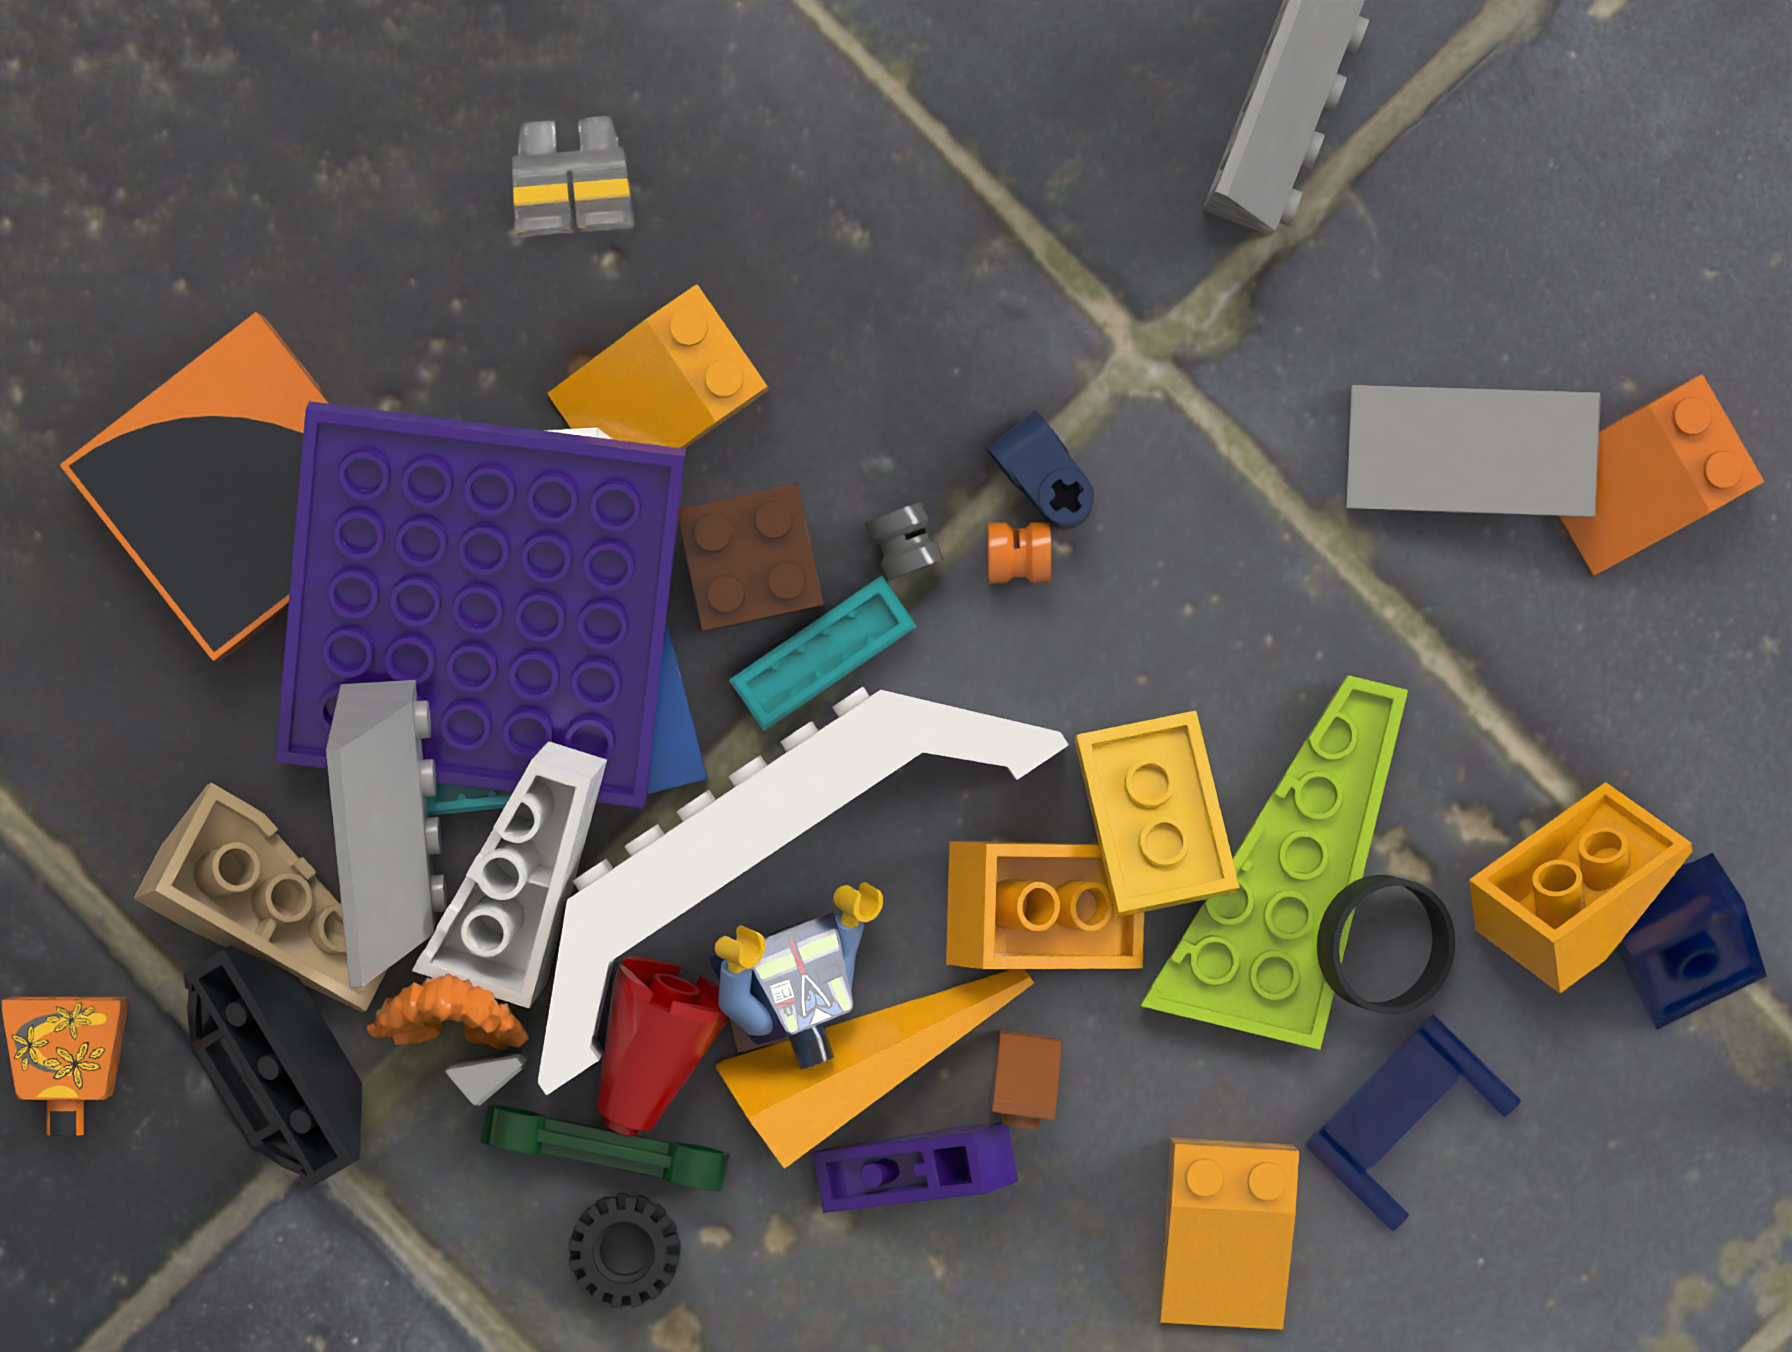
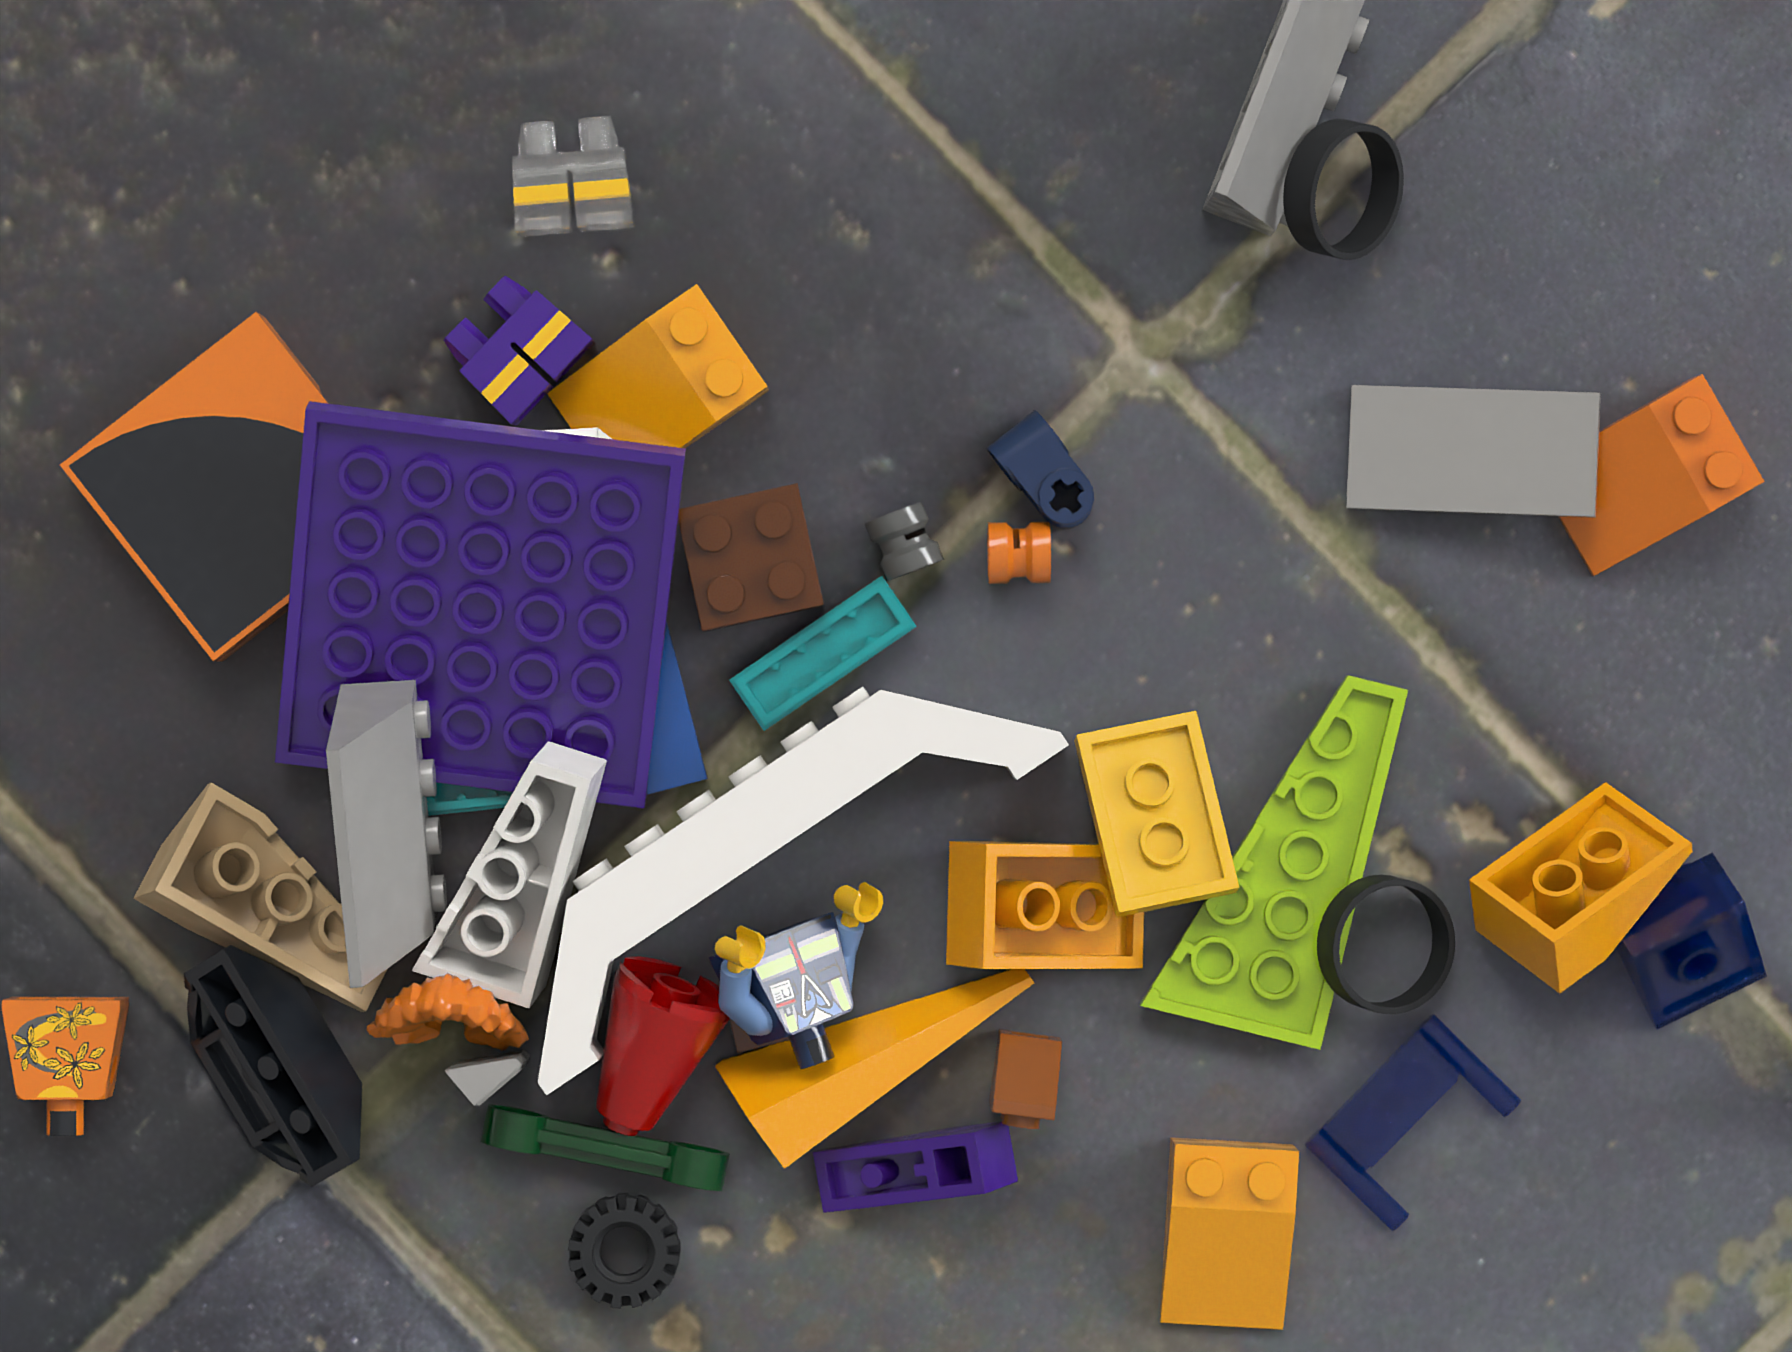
none -> dark purple hips [443,276,595,427]
none -> black tyre [1283,119,1404,260]

